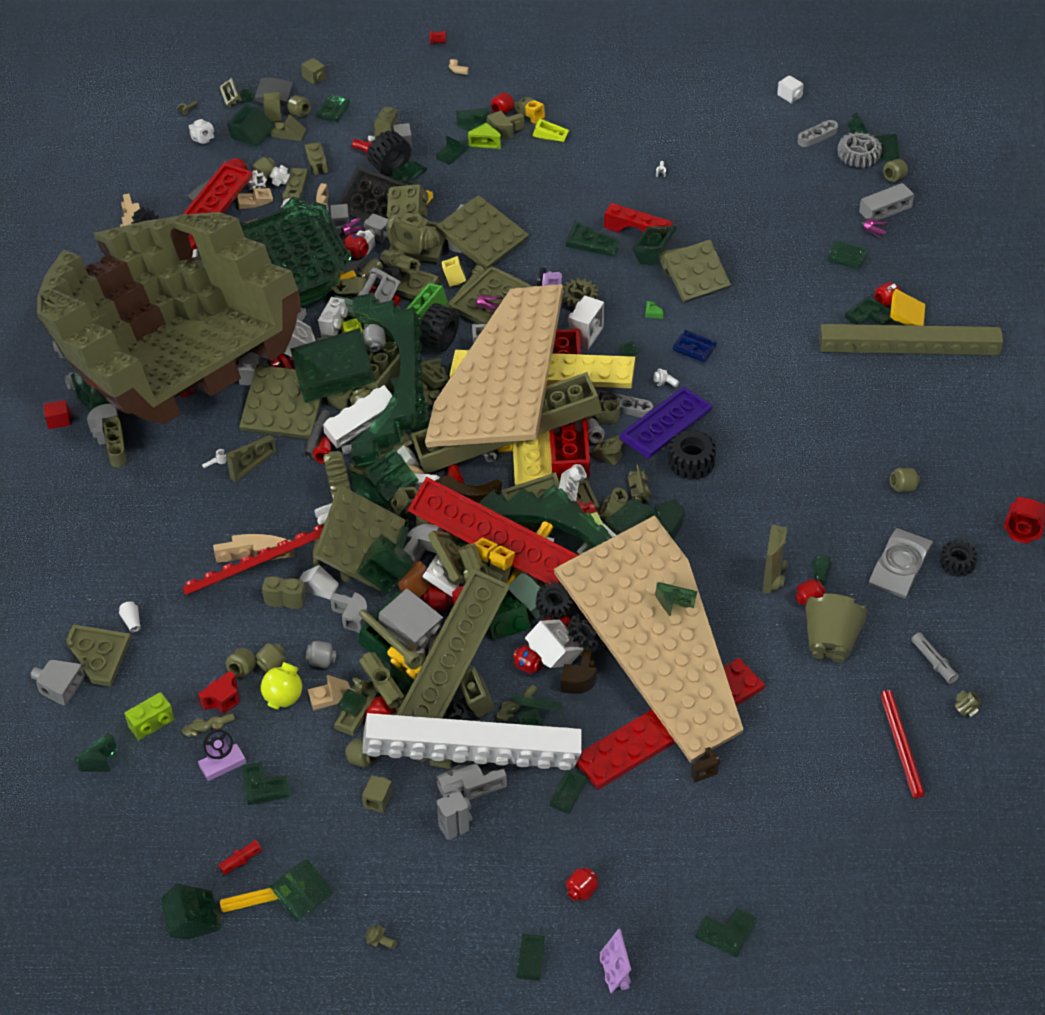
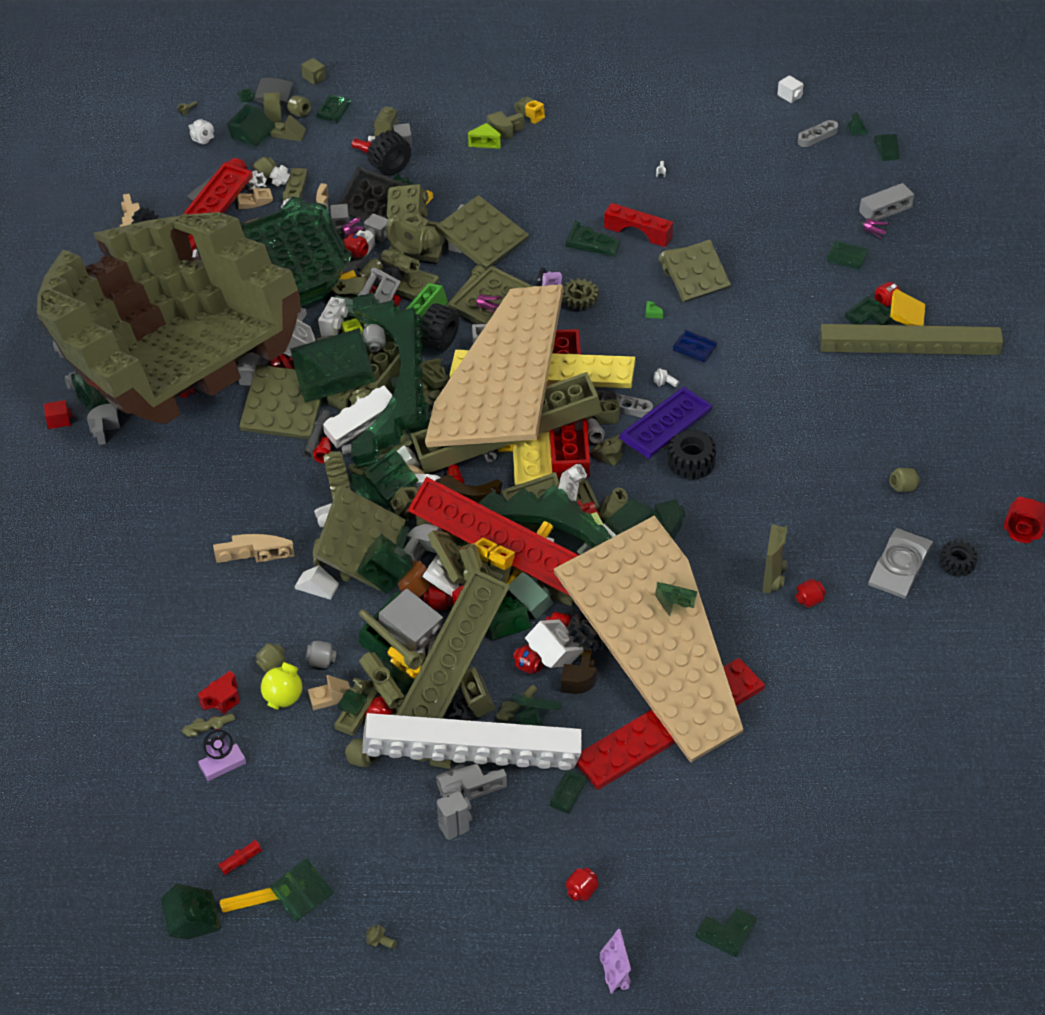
light grey torso [31,660,85,706] -> none
olive plate [66,624,132,687] -> none
clear green slope [75,732,117,772] -> none
olive beam [104,416,127,468] -> none
white cone [119,602,141,632] -> none
lime brick [124,692,175,741] -> none
red plate [183,524,324,596] -> none
white hand [202,449,227,469] -> none
olive tile [219,78,242,109] -> none
olive wing [226,435,277,483] -> none
olive head [226,648,256,678] -> none
clear green plate [241,761,290,805] -> none
olive brick [262,577,306,609] -> none
olive hinge [304,142,328,176] -> none
light grey brick [330,592,368,633] -> none
olive brick [362,775,393,813] -> none
clear green slope [392,161,427,180] -> none
red bush [430,30,446,44] -> none
clear green slope [436,136,469,165] -> none
light yellow brick [442,256,466,287] -> none
tan arm [449,59,469,75] -> none
clear green slope [456,108,489,131] -> none
red head [491,92,514,115] -> none
clear green tile [517,934,545,981] -> none
neon yellow slope [532,119,569,142] -> none
black tyre [535,581,573,620] -> none
white brick [567,296,604,350] -> none
clear green plate [619,341,640,357] -> none
olive hinge [628,465,651,504] -> none
clear green slope [632,226,677,265] -> none
dark brown bracket [691,747,720,783] -> none
olive cone [805,594,867,663] -> none
clear green cone [812,555,832,585] -> none
light grey gear [837,132,882,169] -> none
red axle [881,690,925,799] -> none
olive head [883,159,908,182] -> none
light grey pin [911,632,959,684] -> none
olive gear [955,690,981,717] -> none

